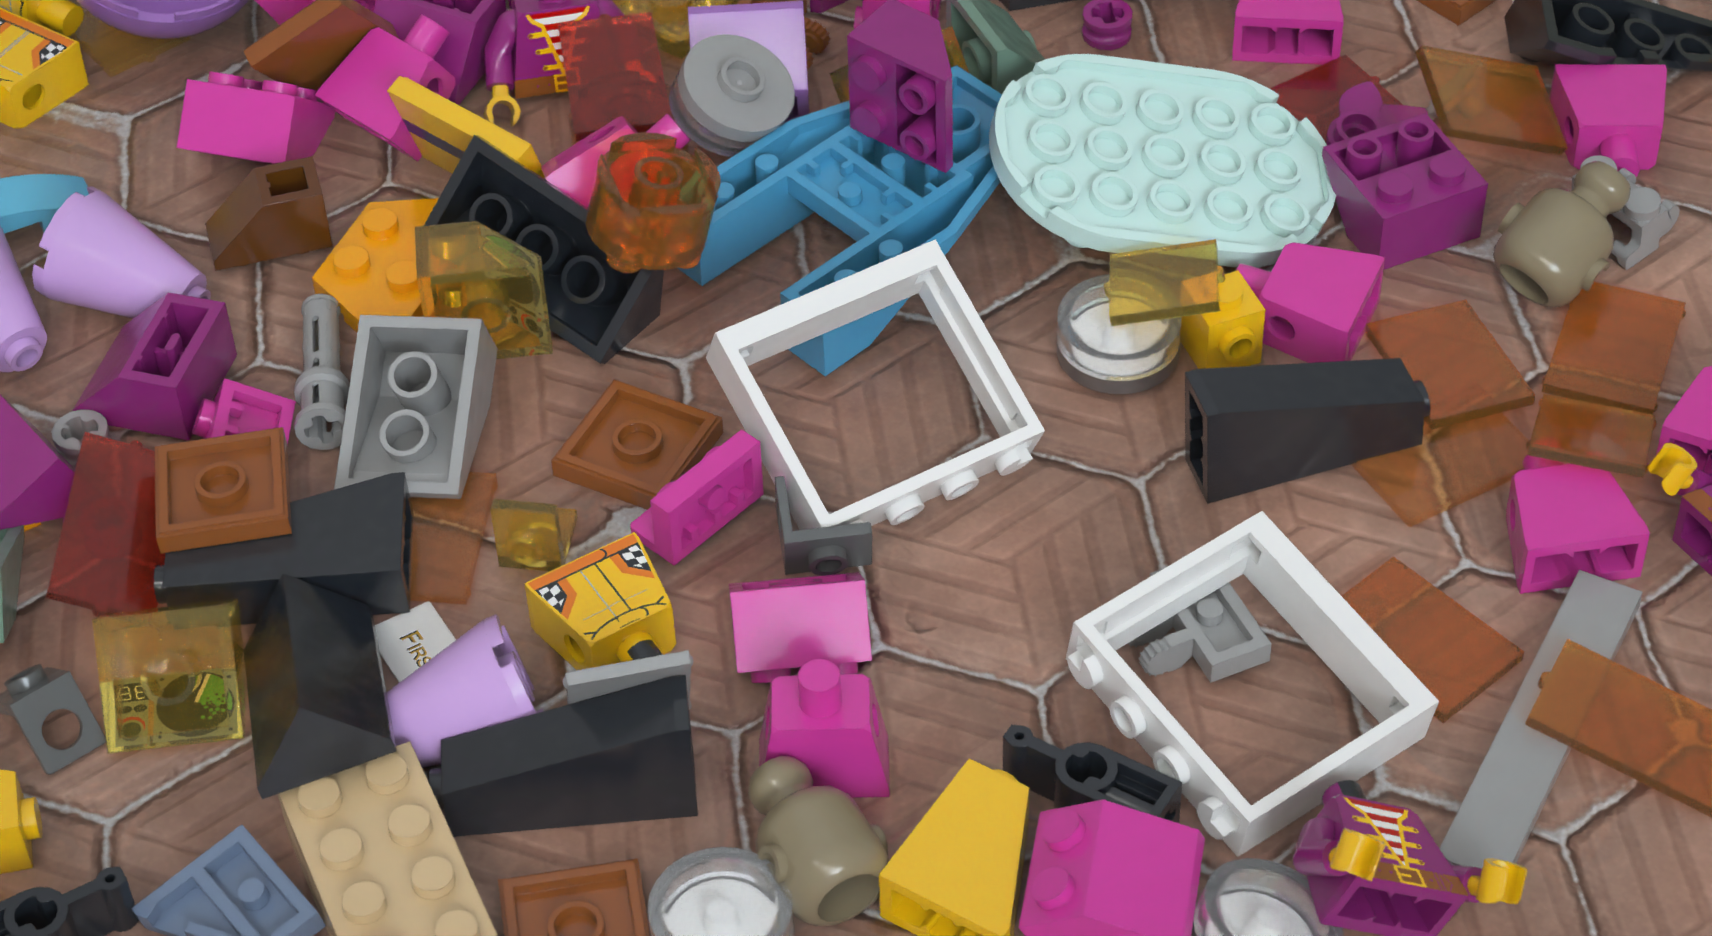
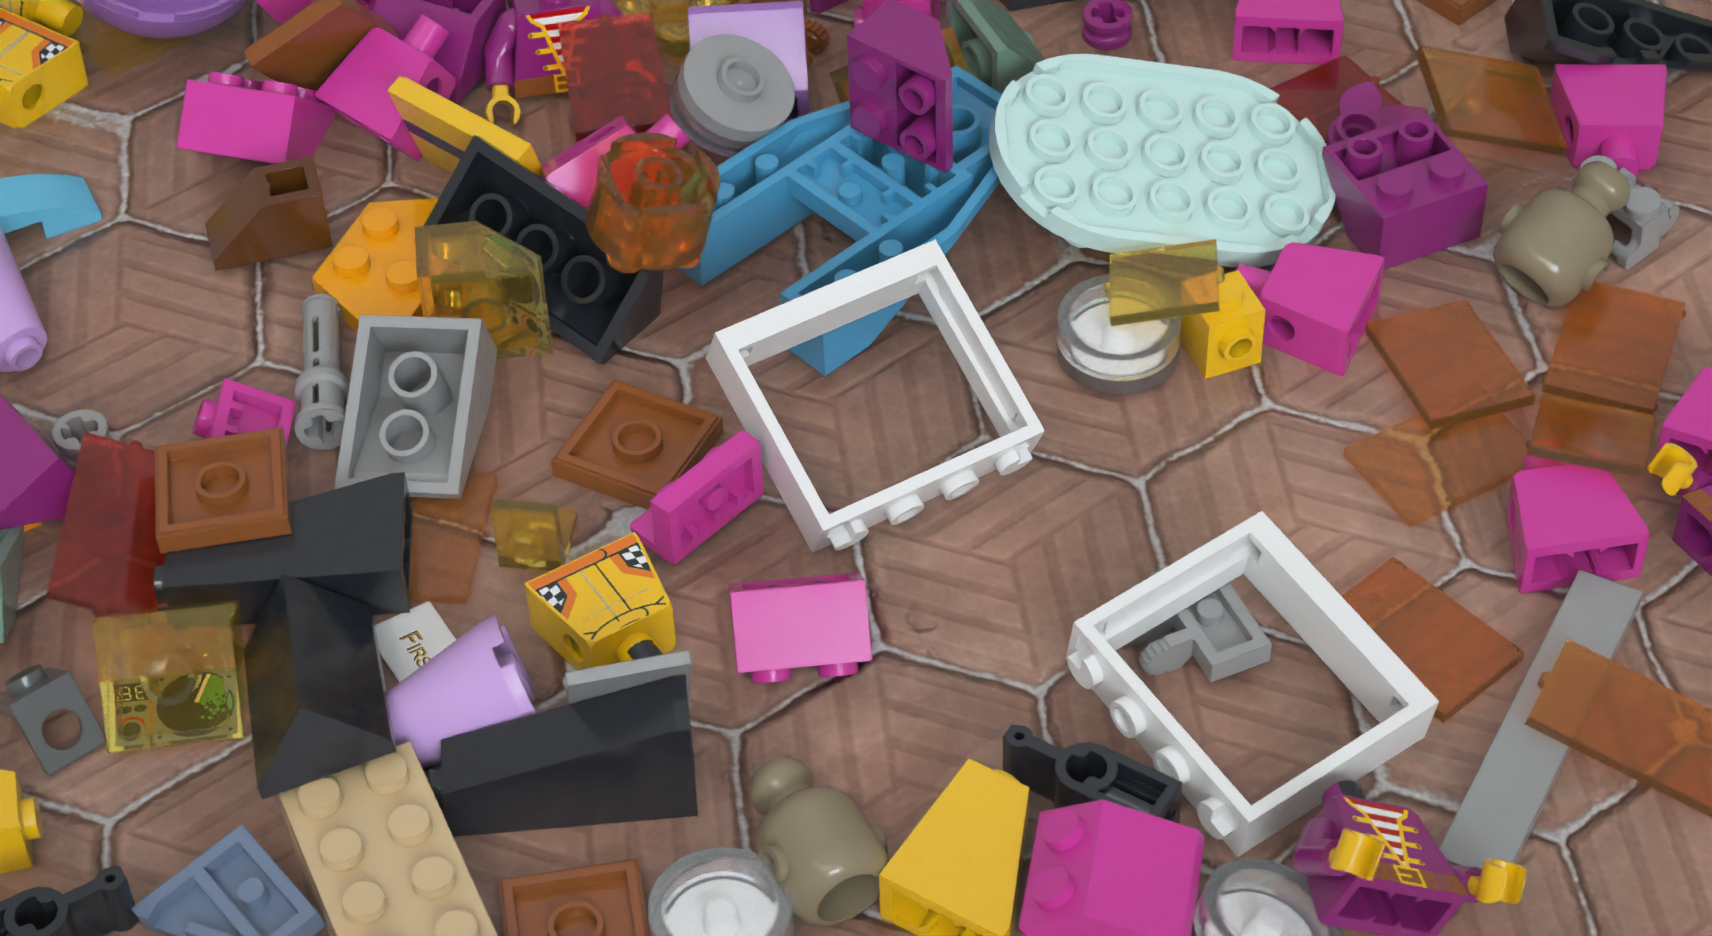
lavender cone [32,186,211,318] -> none
magenta slope [72,292,237,440] -> none
dark pink torso [759,659,890,798] -> none
dark grey bracket [775,476,873,575] -> none
black slope [1185,358,1431,504] -> none

